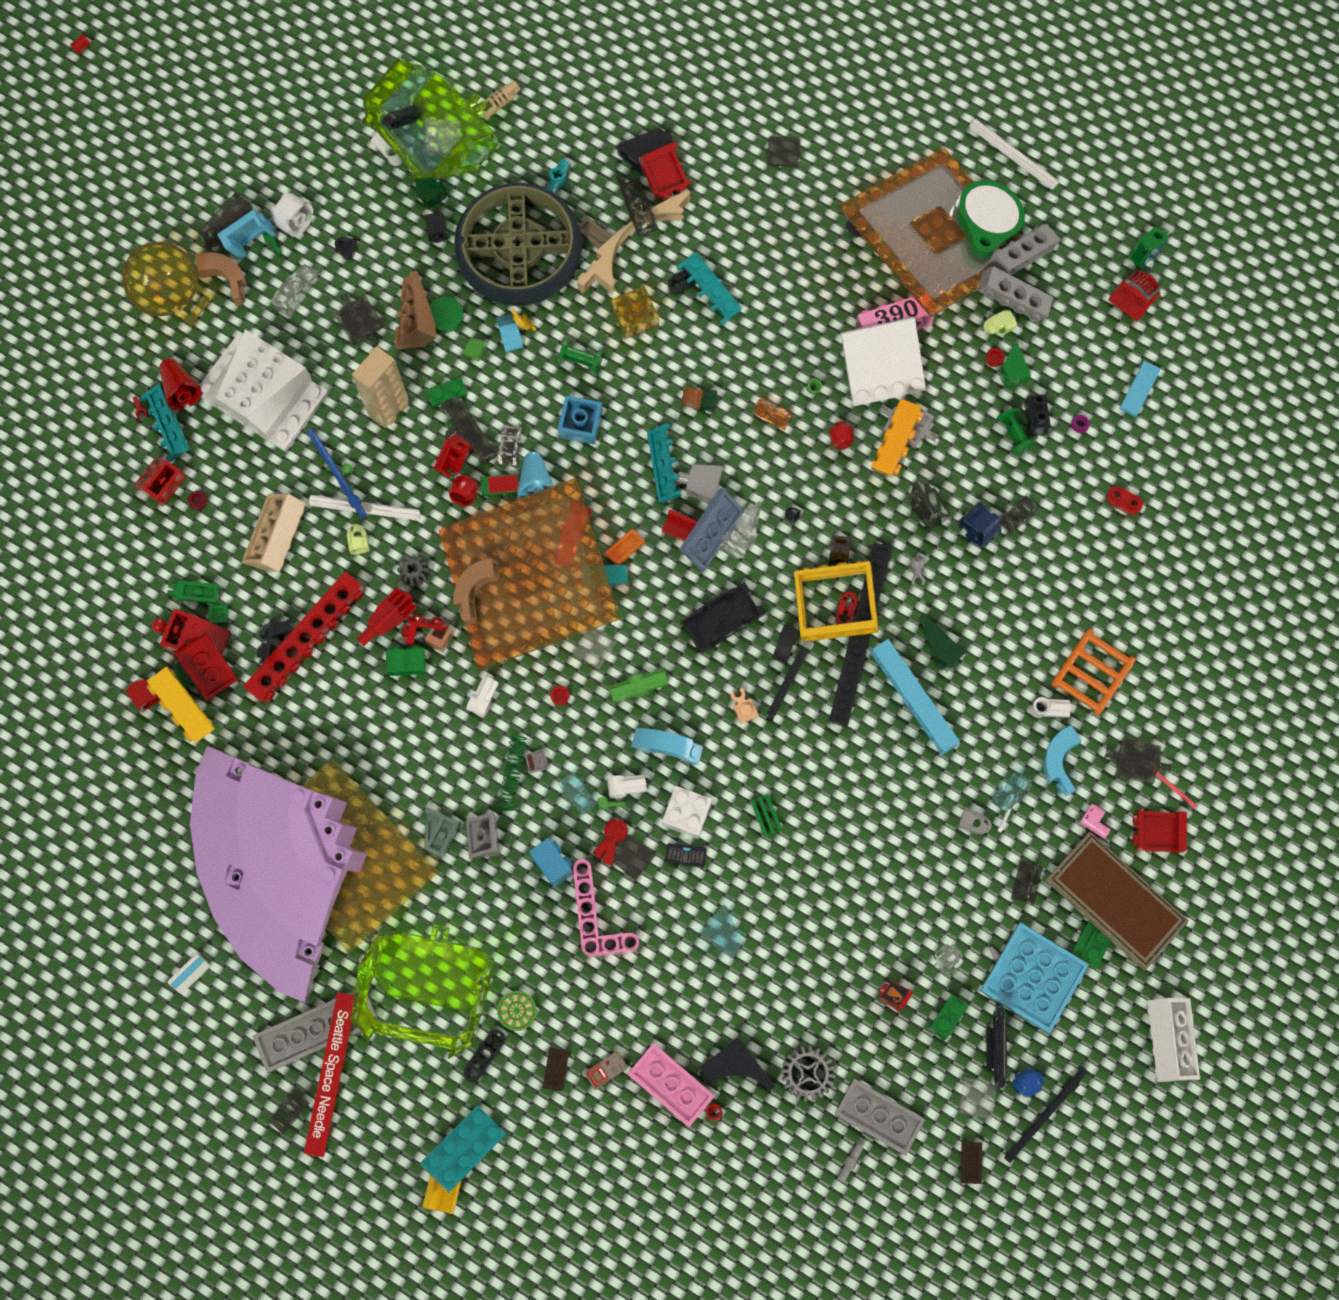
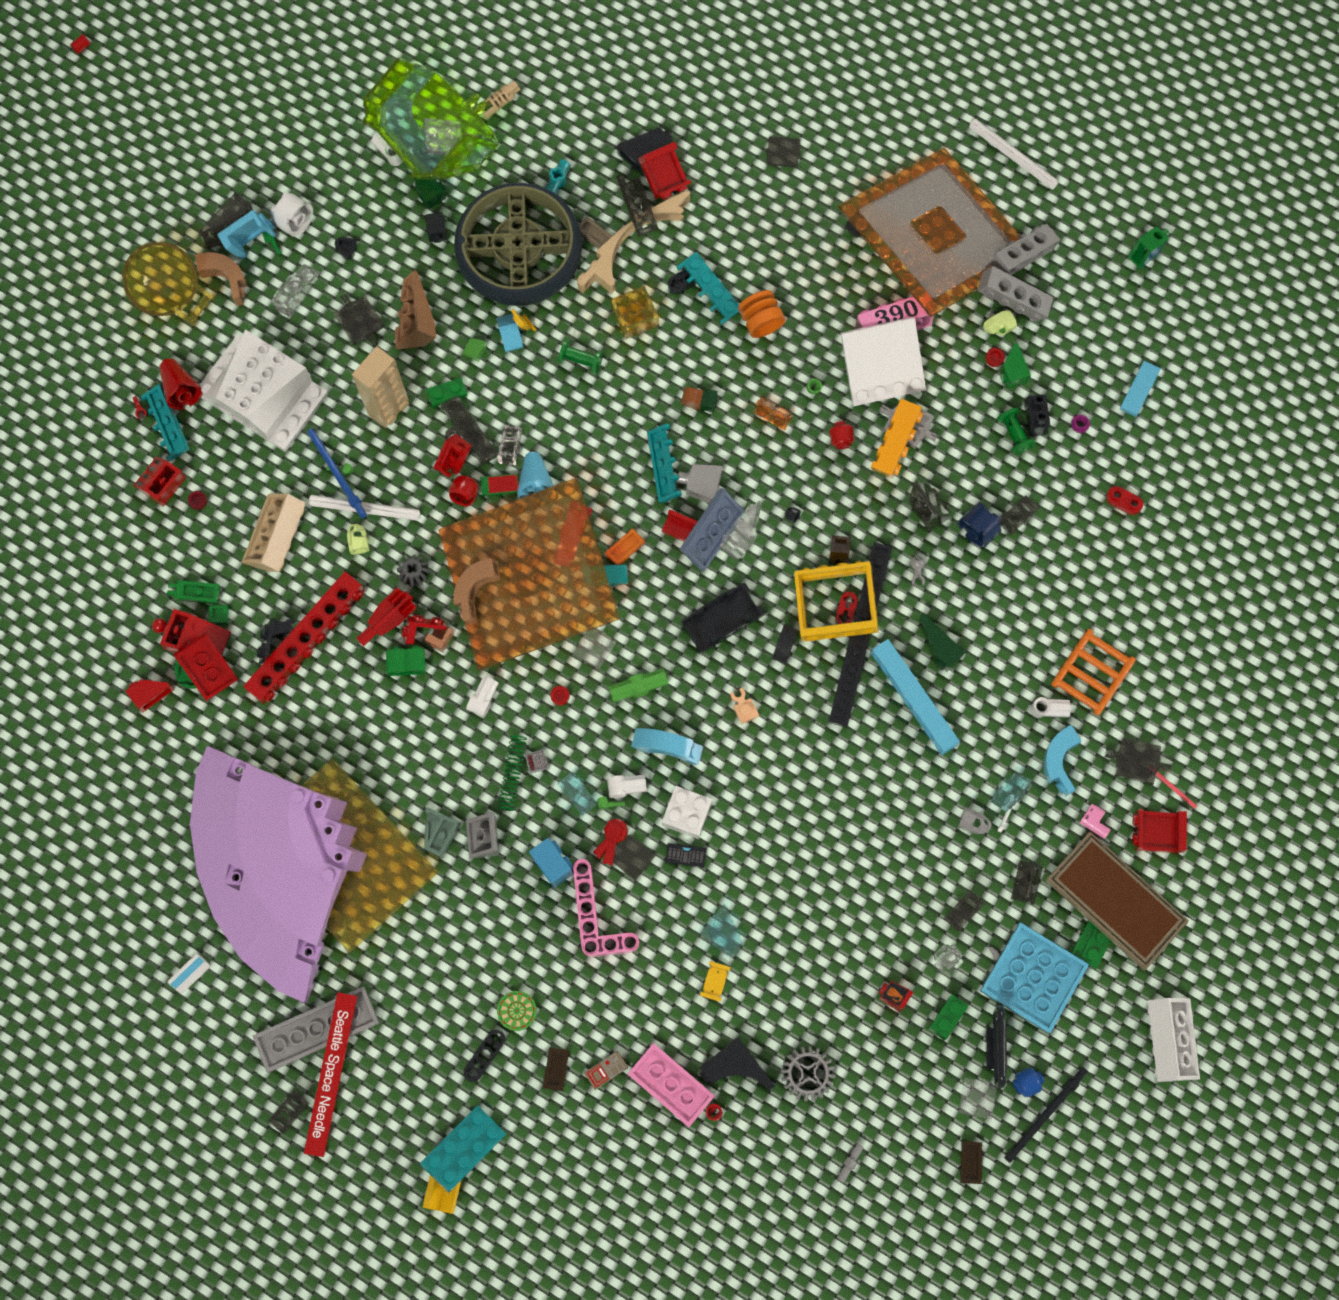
yellow brick [146,666,215,743] -> none
clear neon green windscreen [351,924,494,1059] -> none
black beam [382,105,423,130] -> none
green tile [429,297,464,333] -> none
dark azure brick [558,396,603,445] -> none
green tile [750,794,782,837] -> none
black tile [766,647,807,721] -> none
light grey plate [834,1079,925,1156] -> none
piece [955,180,1025,259] -> none
red piece [1108,271,1161,322] -> none
none -> yellow piece [700,961,731,1002]
none -> orange wheel [738,290,786,338]
none -> clear smoke brick [943,890,985,932]

